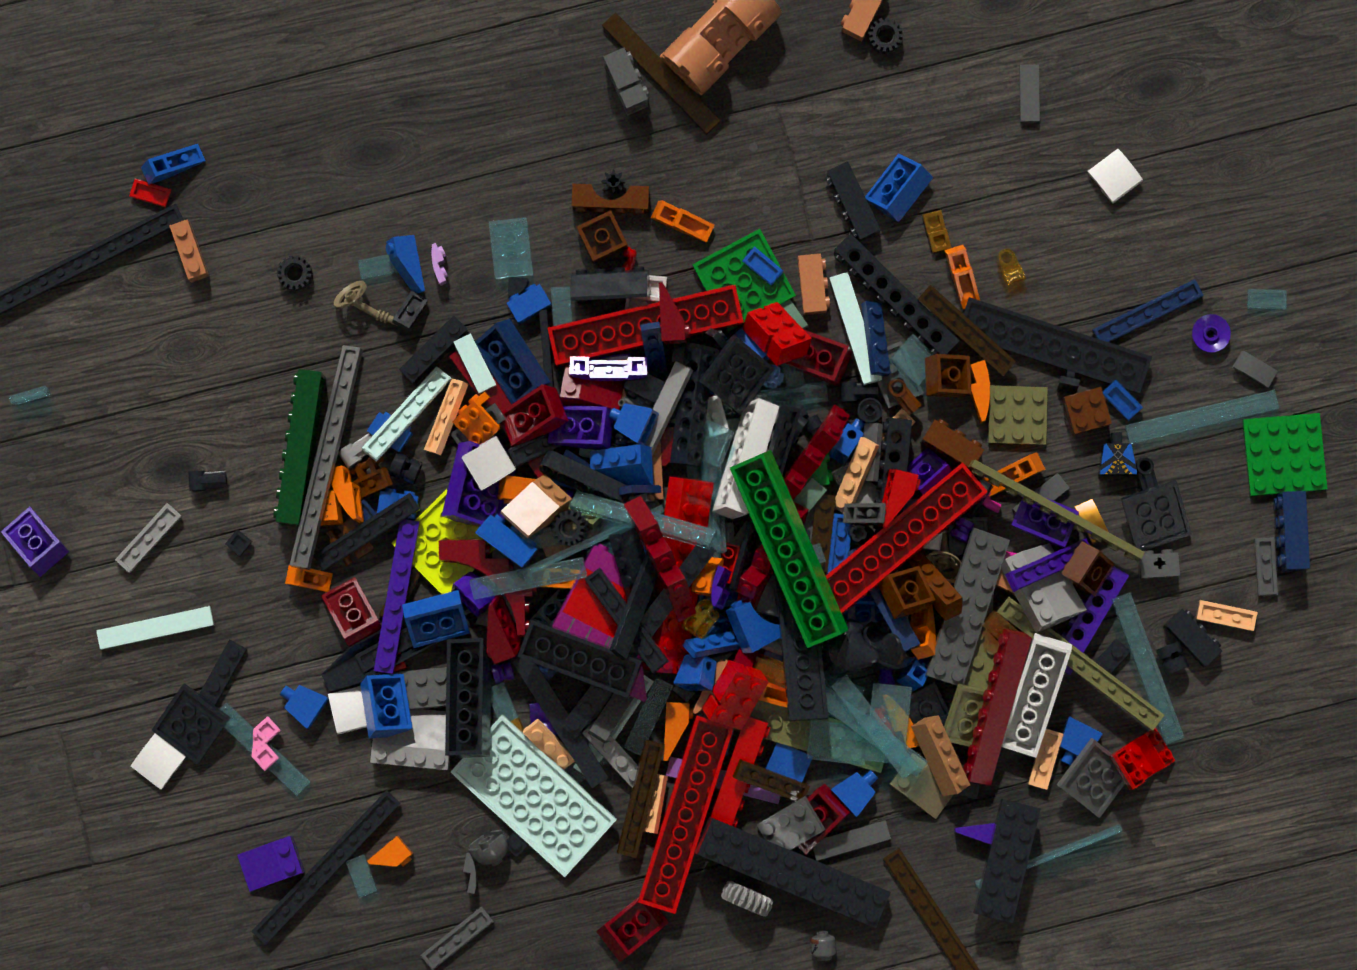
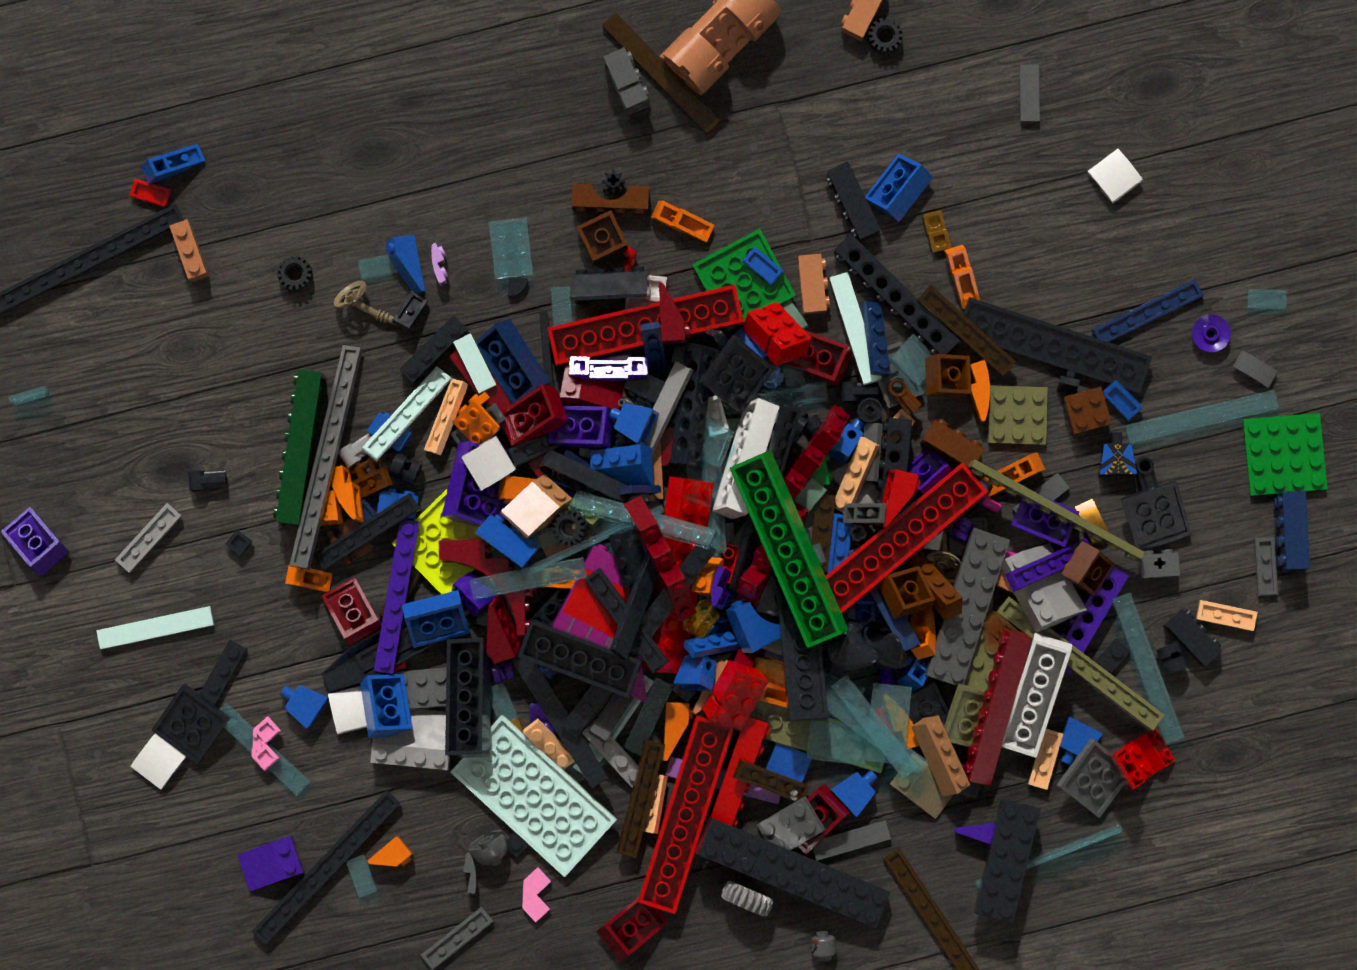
blue brick [507,284,552,325] -> none
clear yellow piece [996,249,1026,287] -> none
none -> bright pink tile [522,867,551,922]

